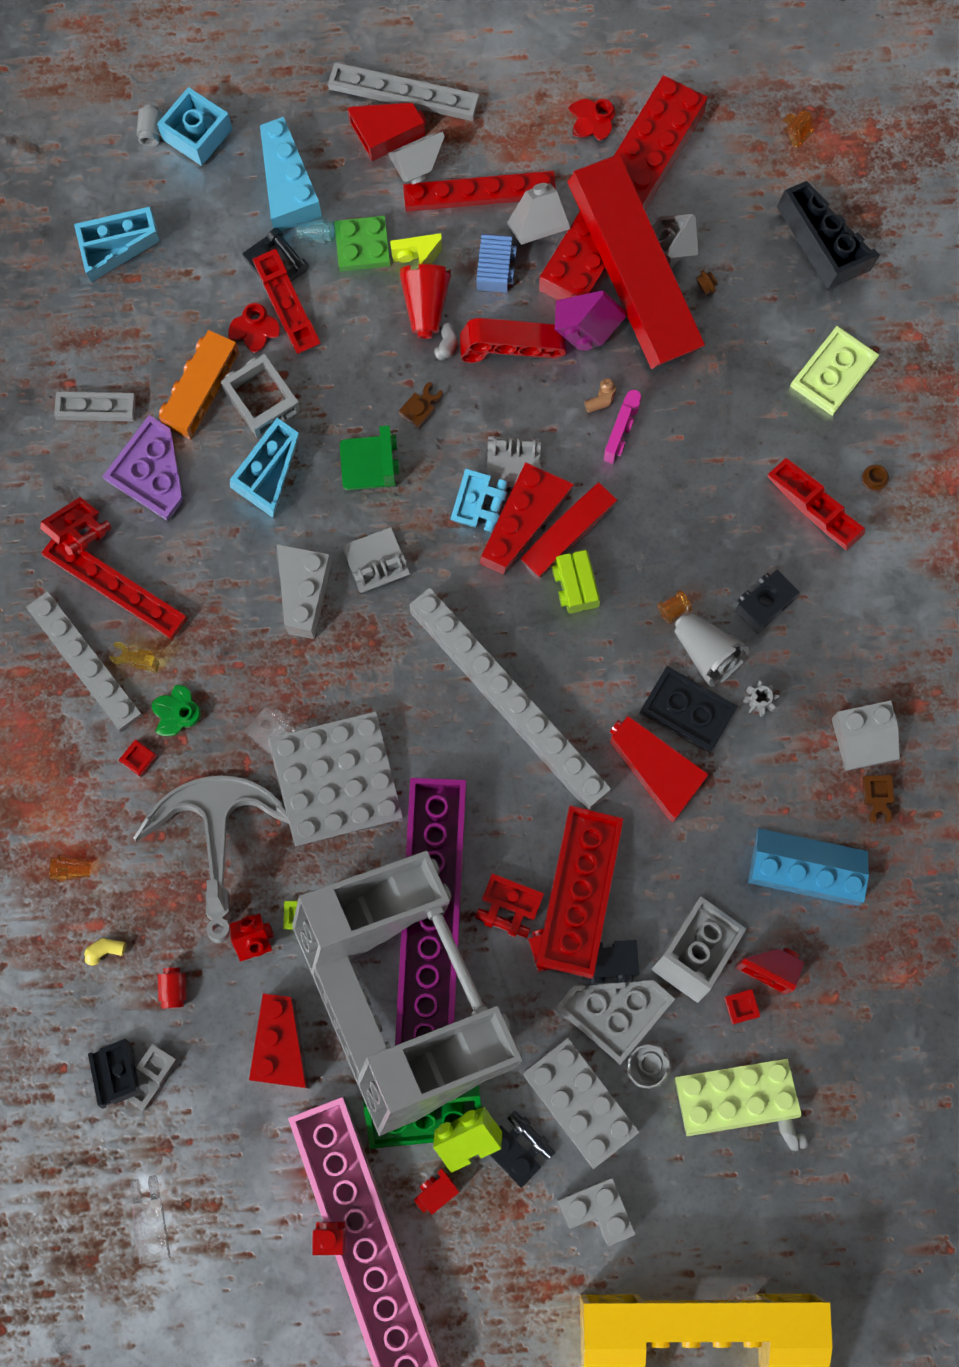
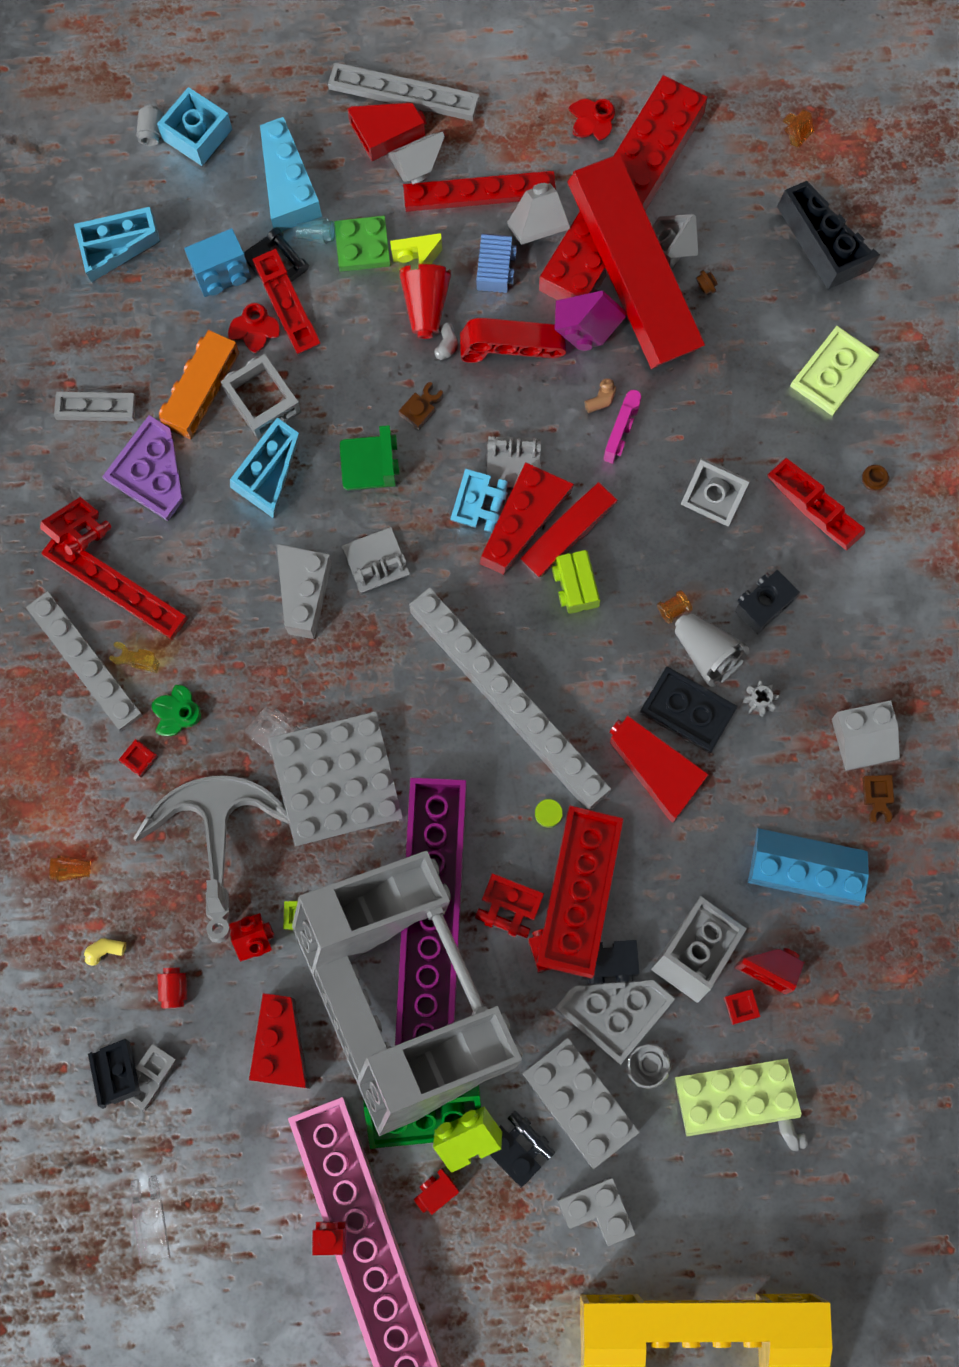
none -> dark azure brick [184,228,251,298]
none -> lime tile [535,799,562,828]
none -> light grey slope [681,458,750,527]

